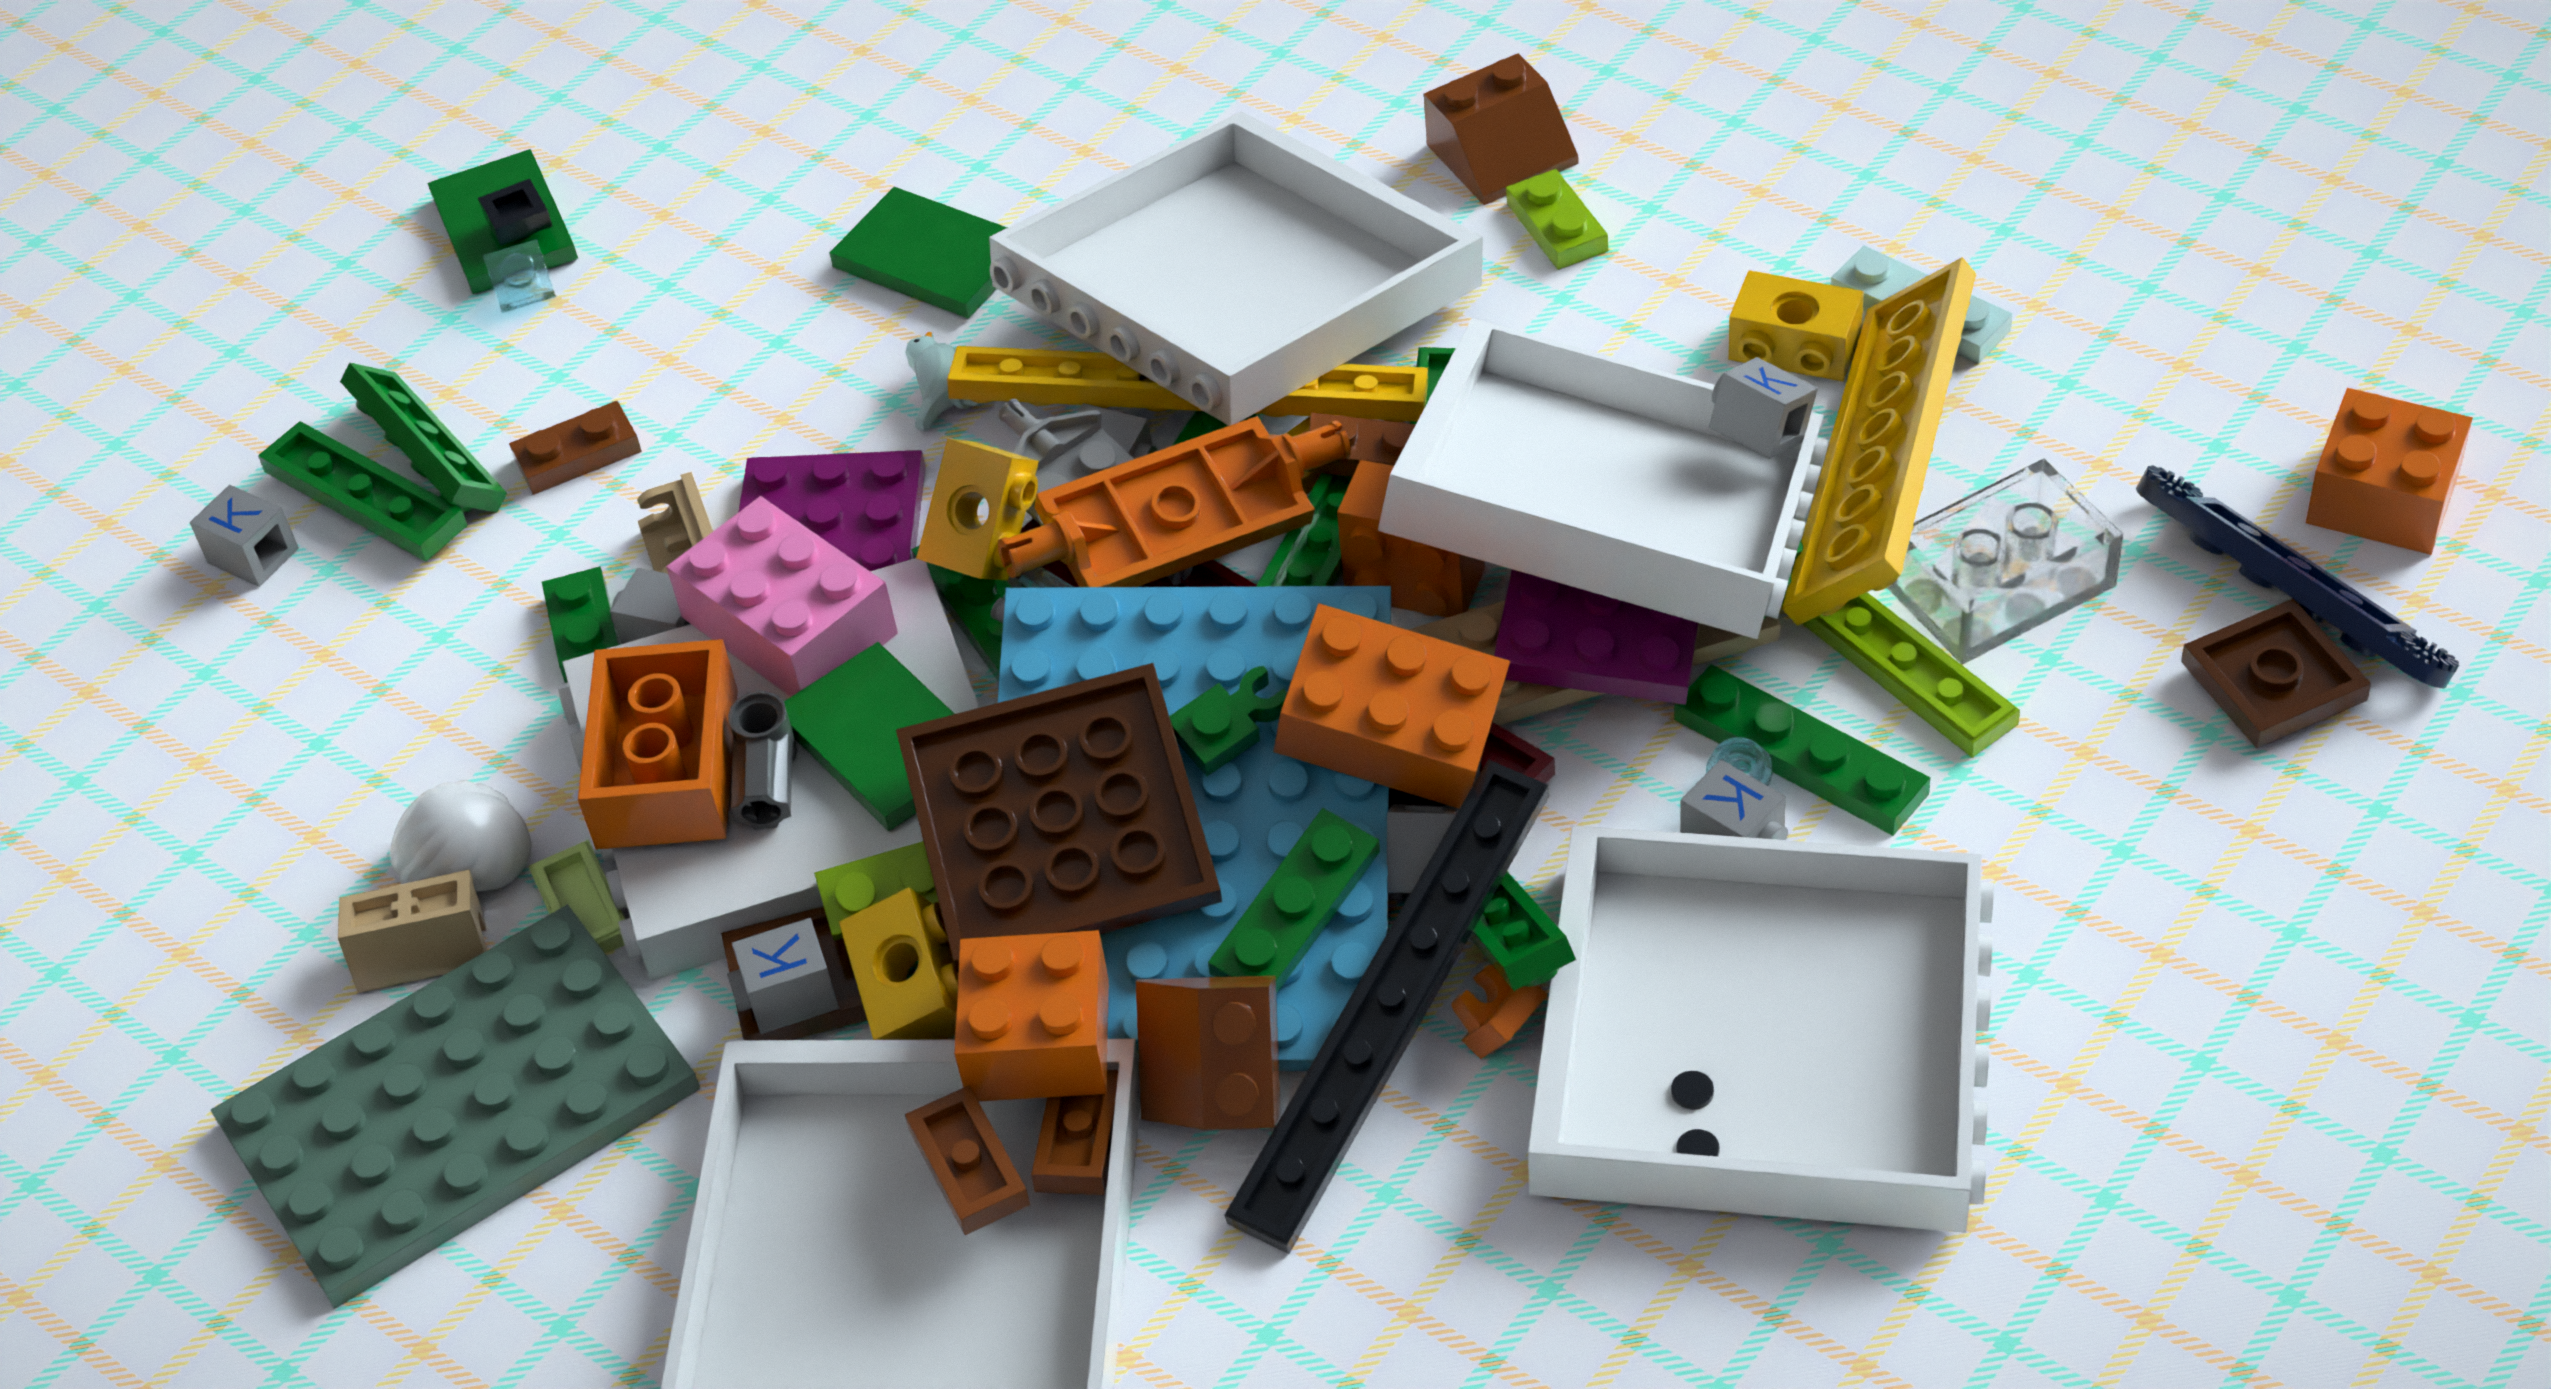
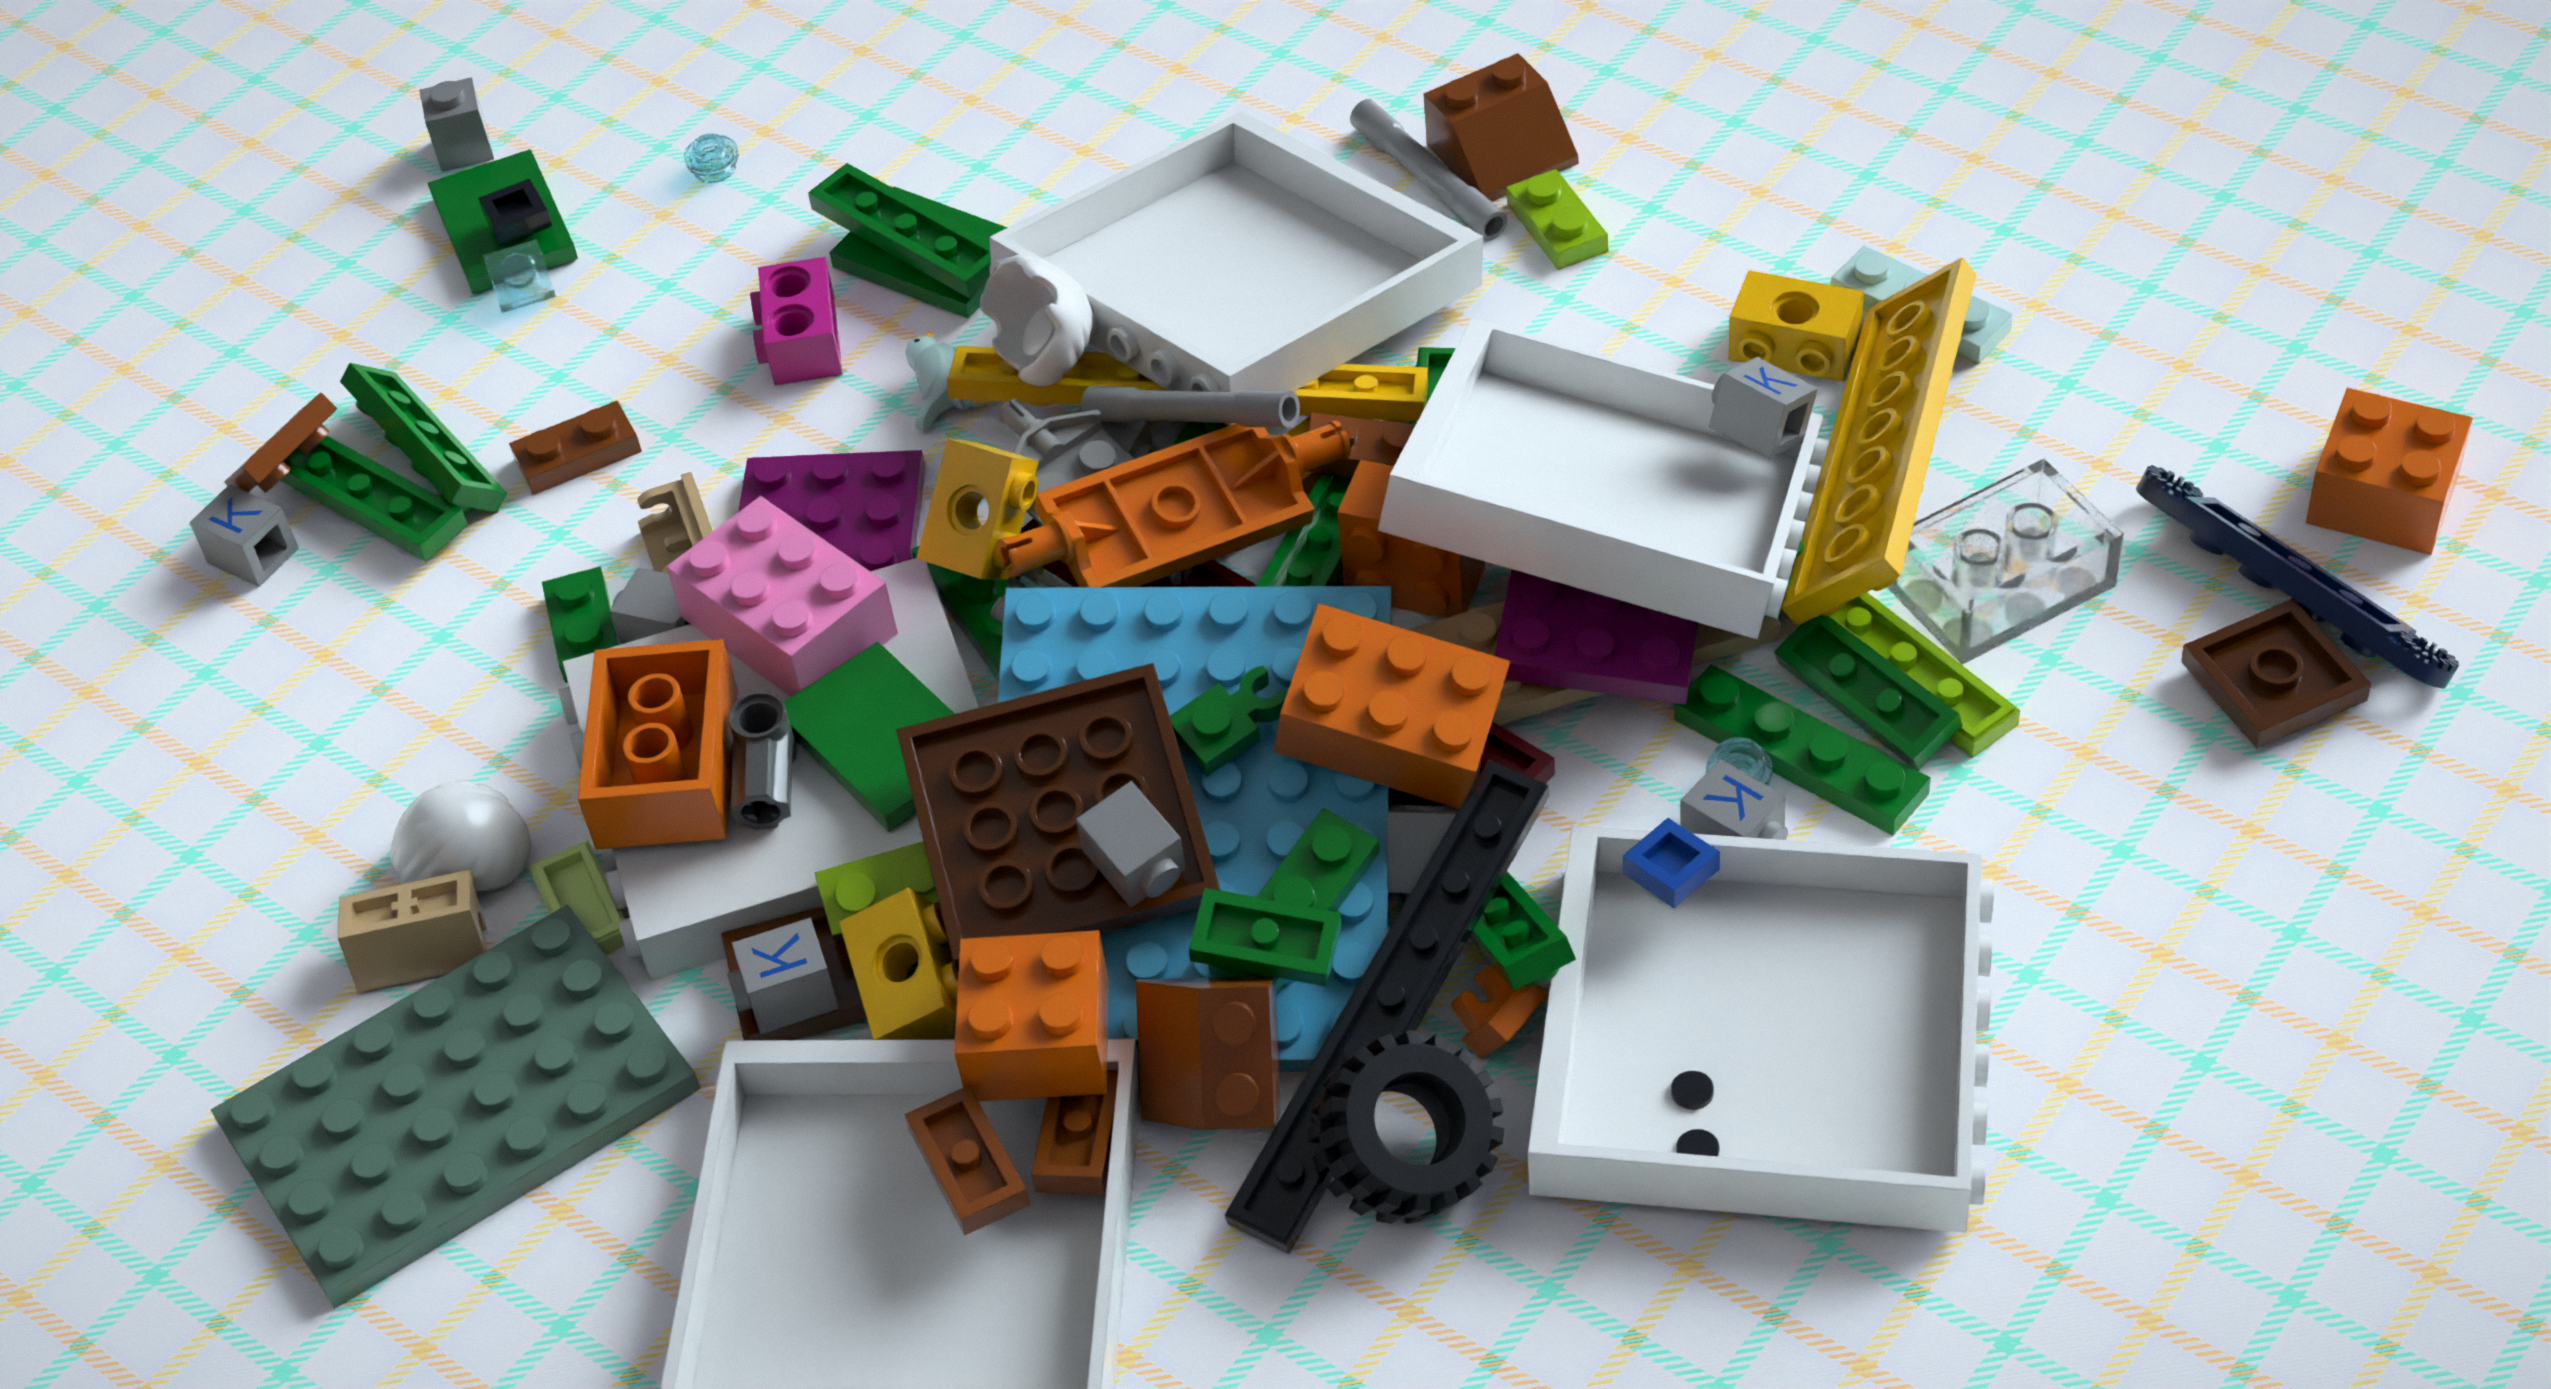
none -> dark orange plate [224,392,338,493]
none -> light grey brick [419,77,494,172]
none -> clear light blue plate [684,133,739,183]
none -> dark pink brick [750,257,843,386]
none -> green plate [808,163,991,298]
none -> white piece [980,254,1092,386]
none -> light grey brick [1076,781,1186,908]
none -> light grey piece [1081,386,1300,428]
none -> green plate [1189,888,1341,987]
none -> black tyre [1308,1031,1505,1224]
none -> light grey piece [1350,99,1508,241]
none -> blue plate [1623,818,1720,909]
none -> green plate [1774,614,1963,771]

